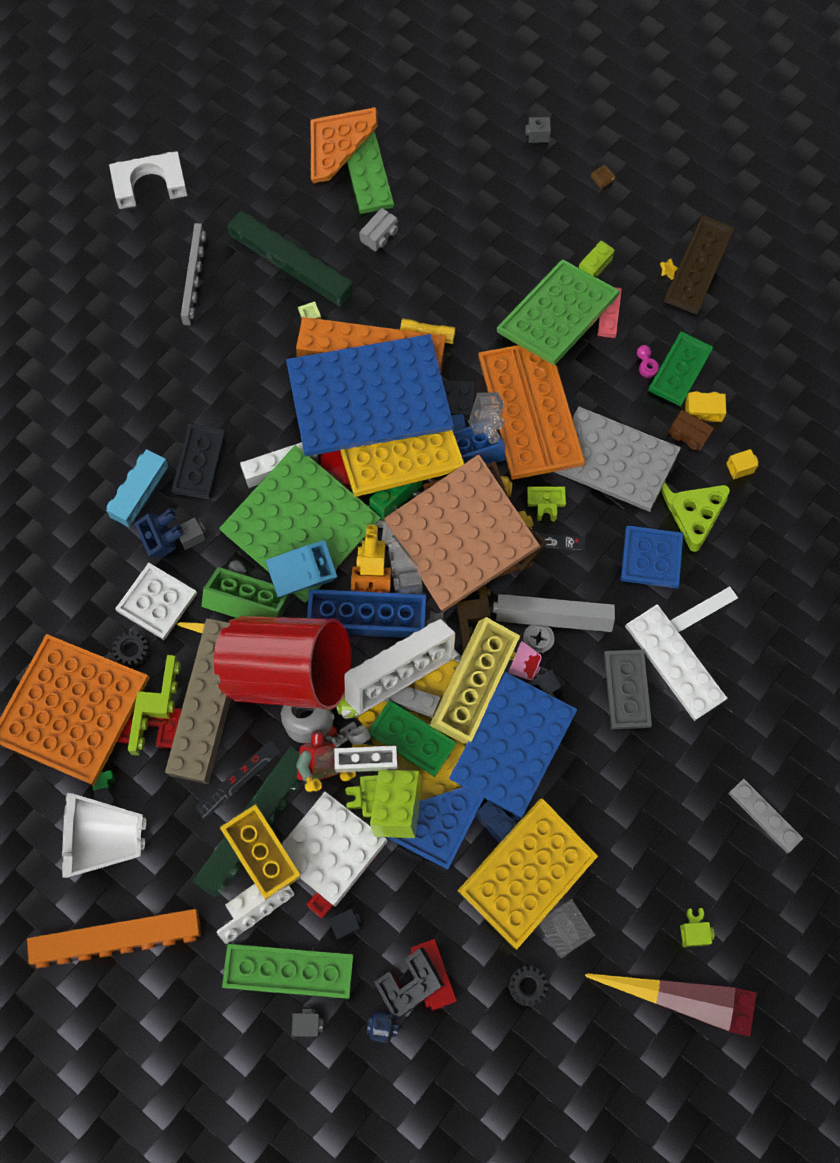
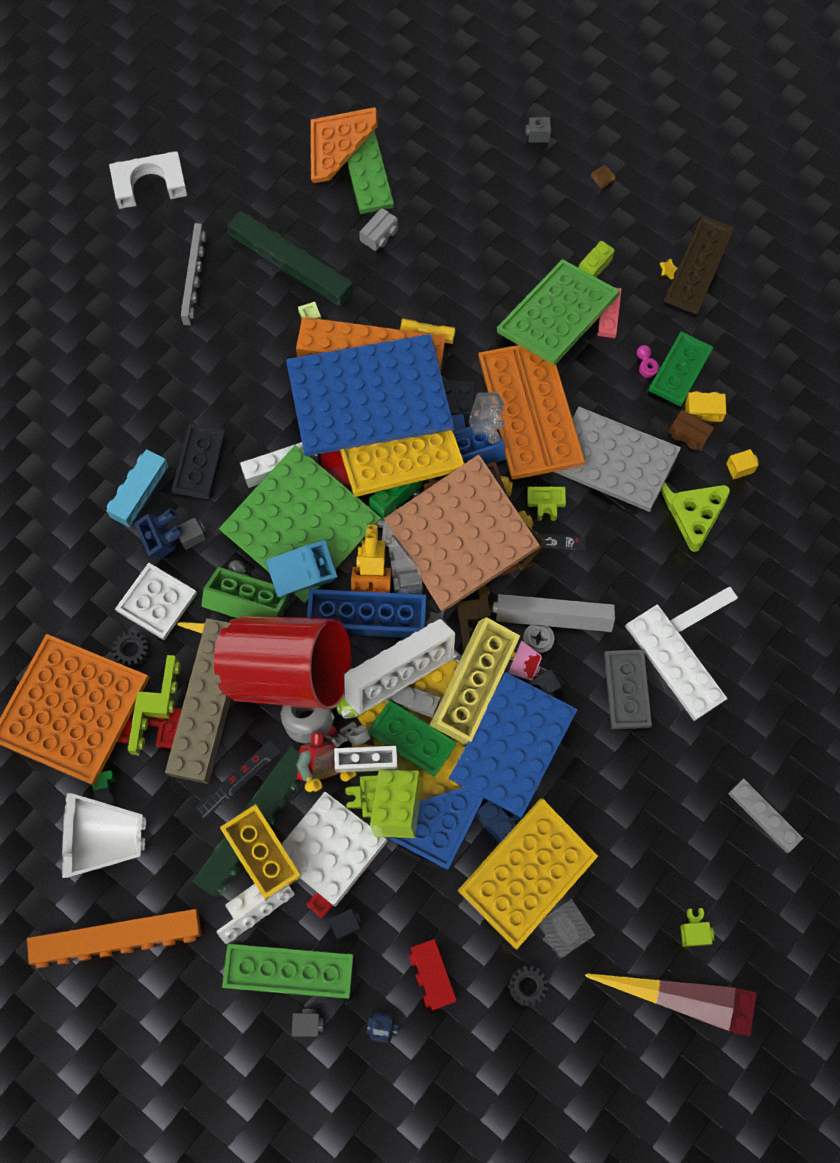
black plate [374,948,445,1020] -> none
blue plate [621,525,683,588] -> none

